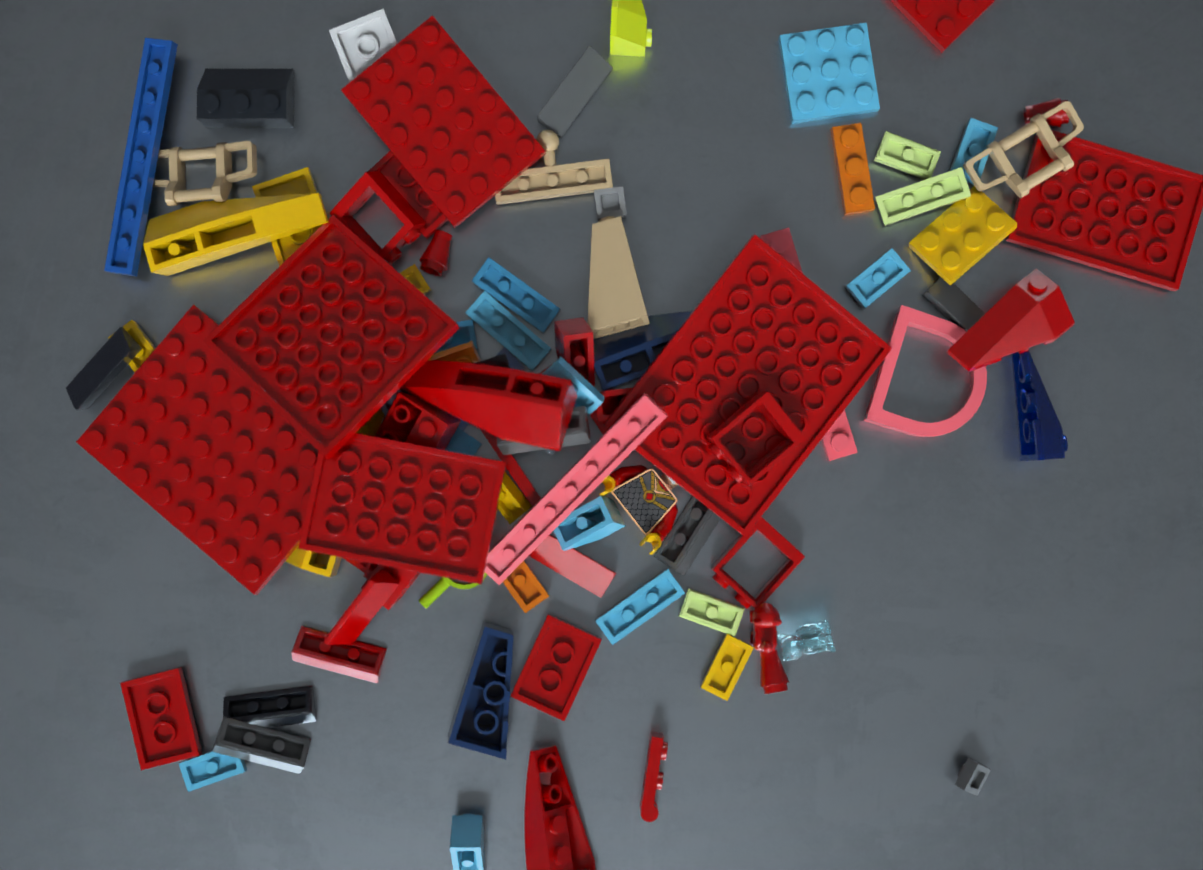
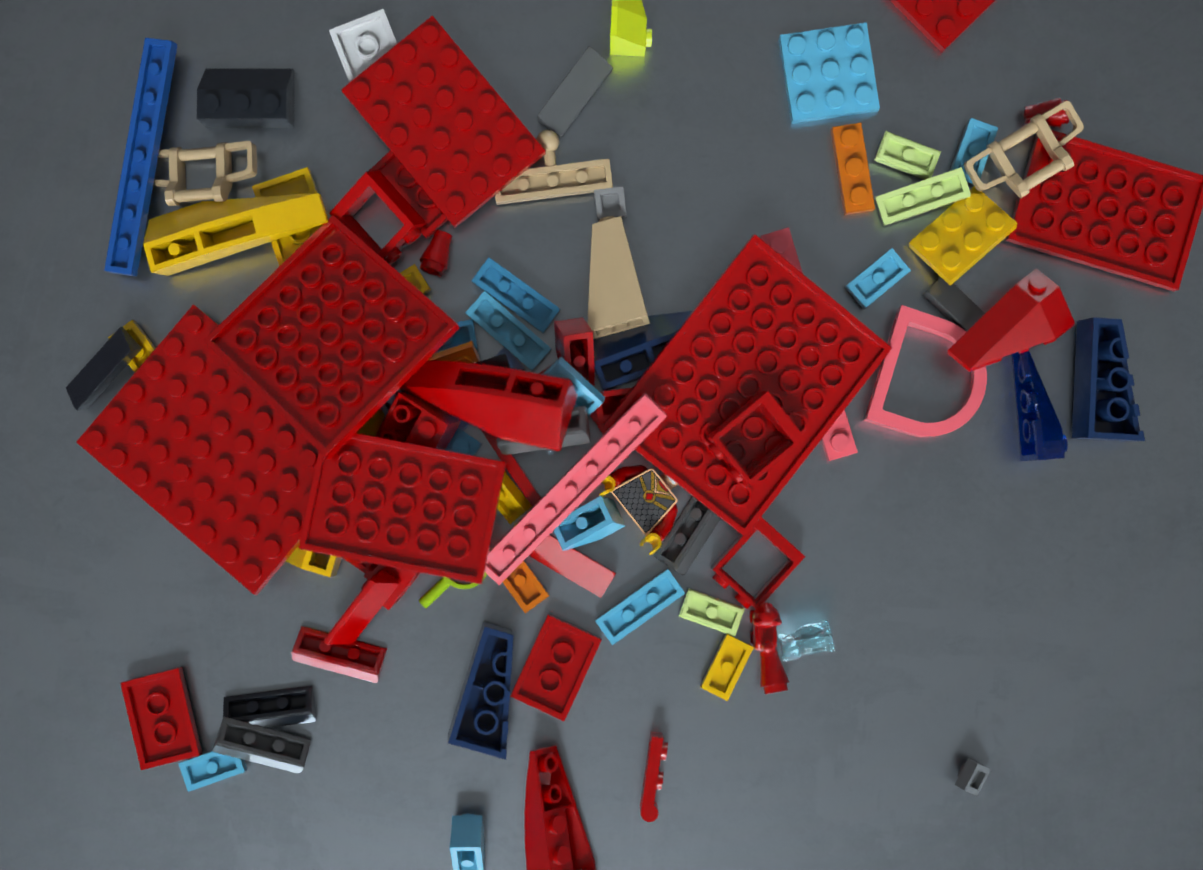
none -> dark blue wedge [1072,317,1145,442]

